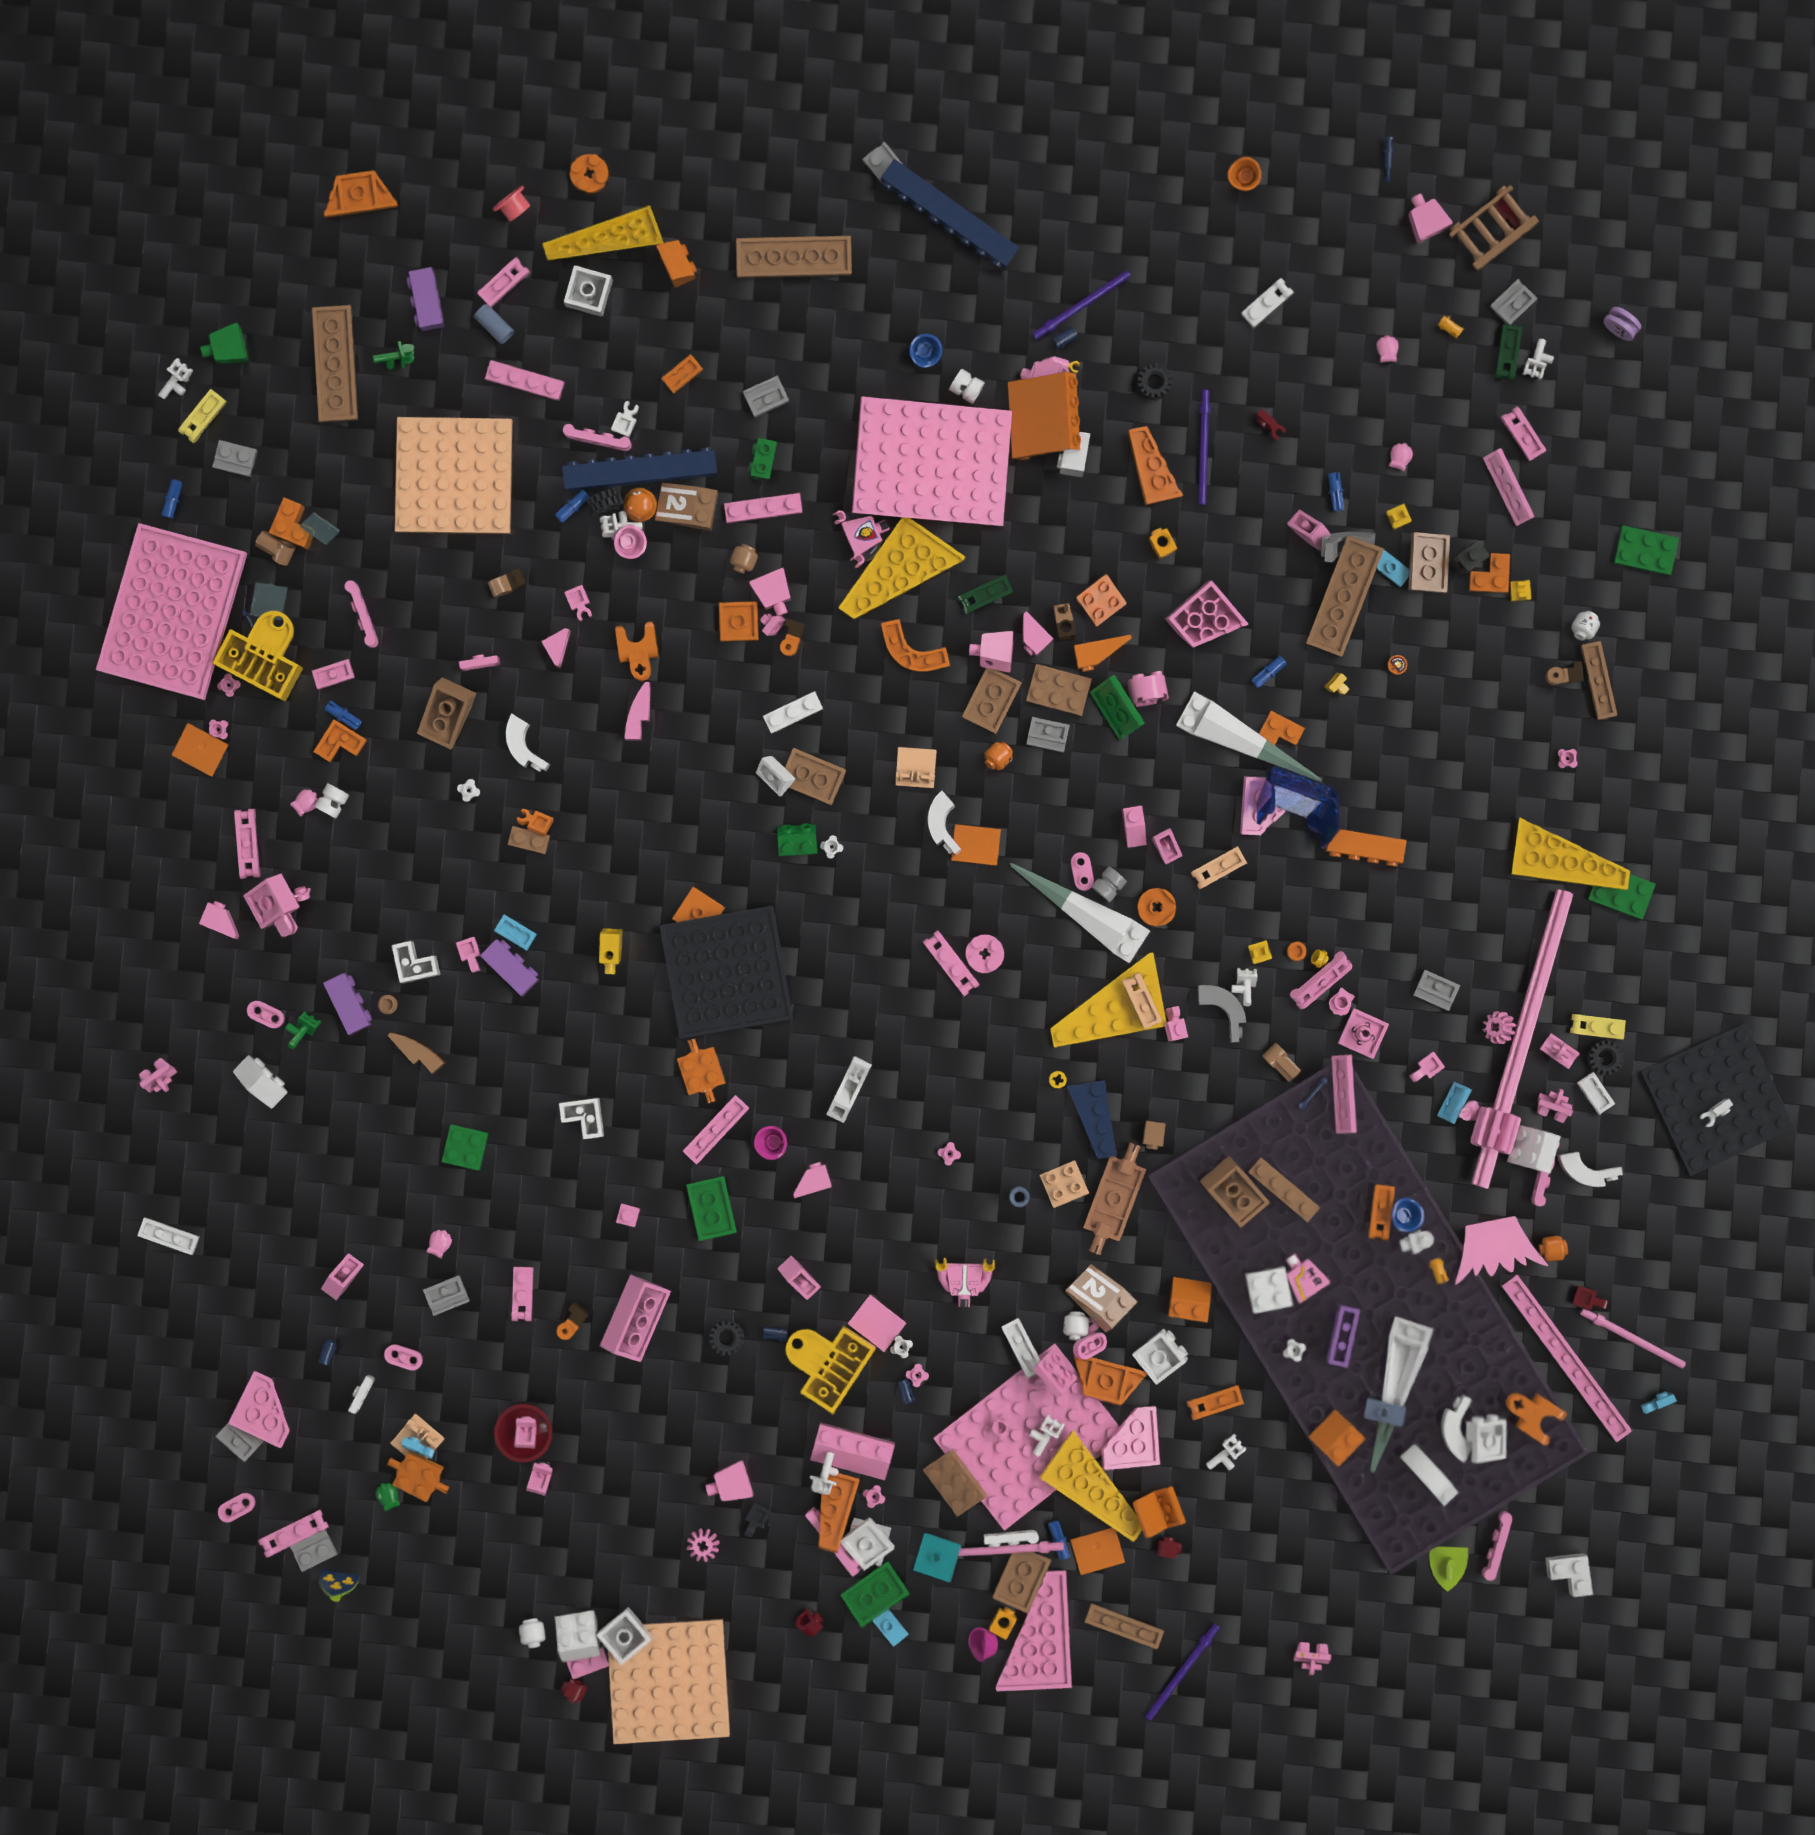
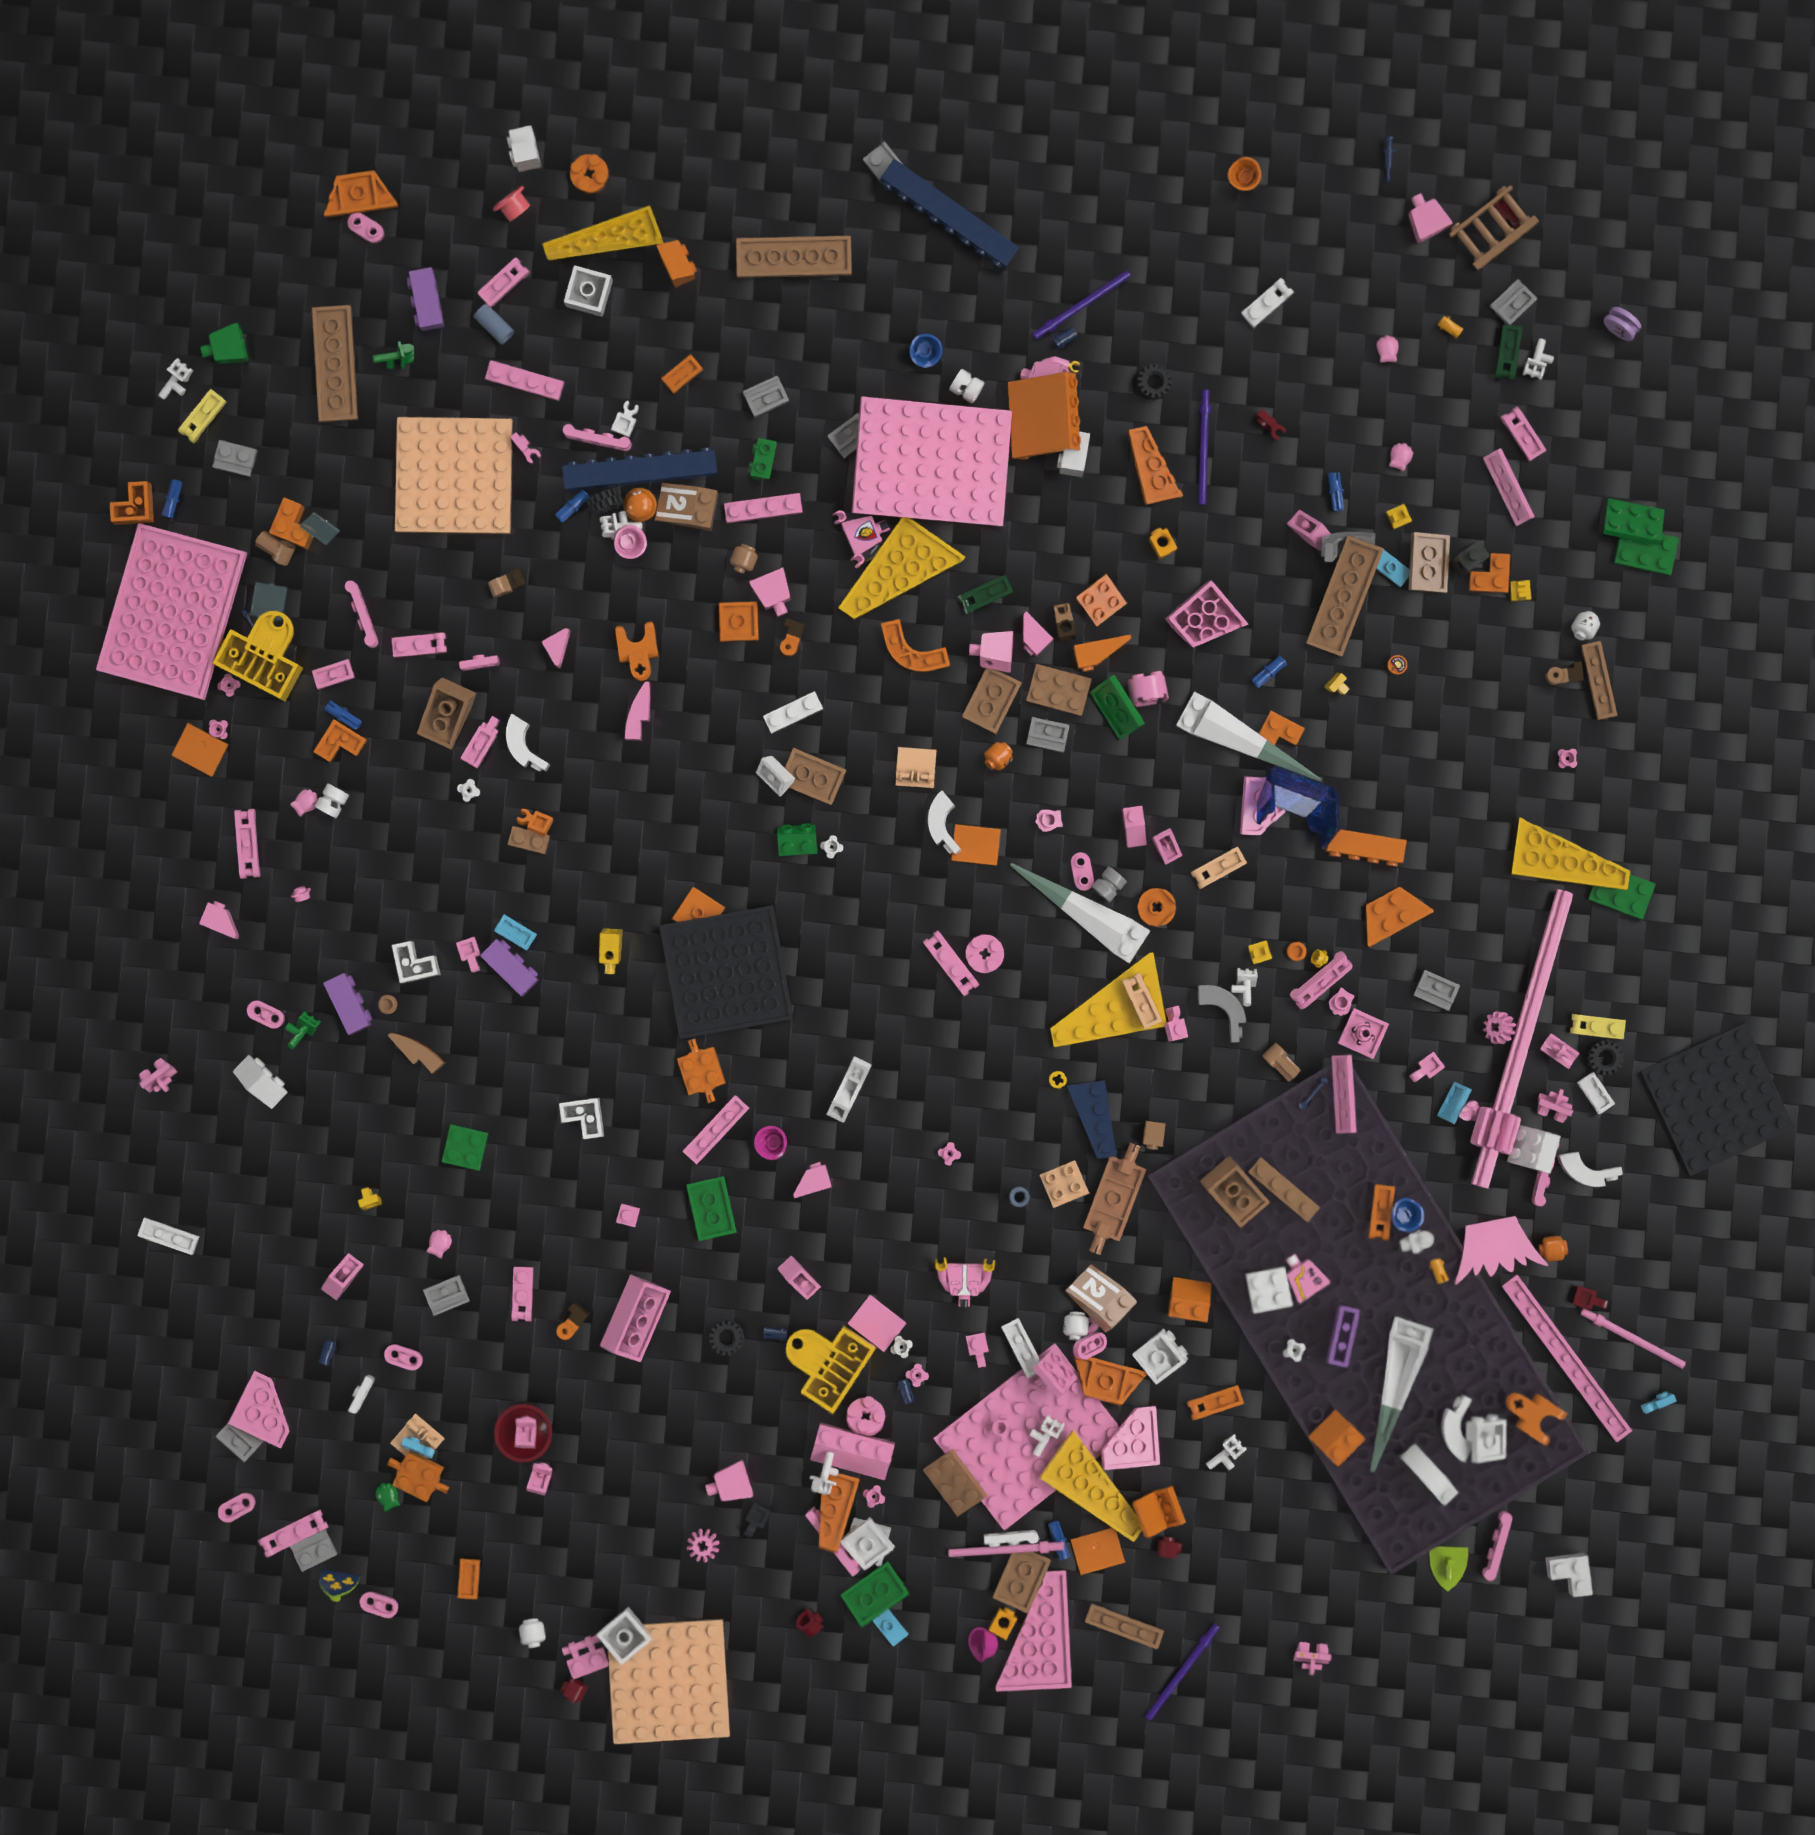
bright pink brick [243,874,299,937] -> none
white brick [555,1611,601,1662] -> none
bright pink plate [564,585,592,621] -> none
bright pink tile [760,614,786,636] -> none
teal plate [913,1533,962,1582] -> none
sand blue plate [1364,1398,1406,1426] -> none
white plate [1699,1098,1733,1127] -> none
none -> orange brick [110,481,154,525]
none -> bright pink plate [348,213,384,243]
none -> yellow tile [358,1187,382,1210]
none -> bright pink plate [360,1591,399,1618]
none -> bright pink plate [392,633,447,658]
none -> orange plate [457,1558,480,1599]
none -> bright pink hinge [461,716,500,768]
none -> white brick [507,126,541,172]
none -> bright pink plate [511,433,541,464]
none -> light grey plate [827,413,859,459]
none -> bright pink plate [847,1396,885,1436]
none -> bright pink plate [966,1332,989,1368]
none -> bright pink animal [1036,810,1063,831]
none -> orange wing [1365,887,1434,947]
none -> green plate [1603,498,1665,545]

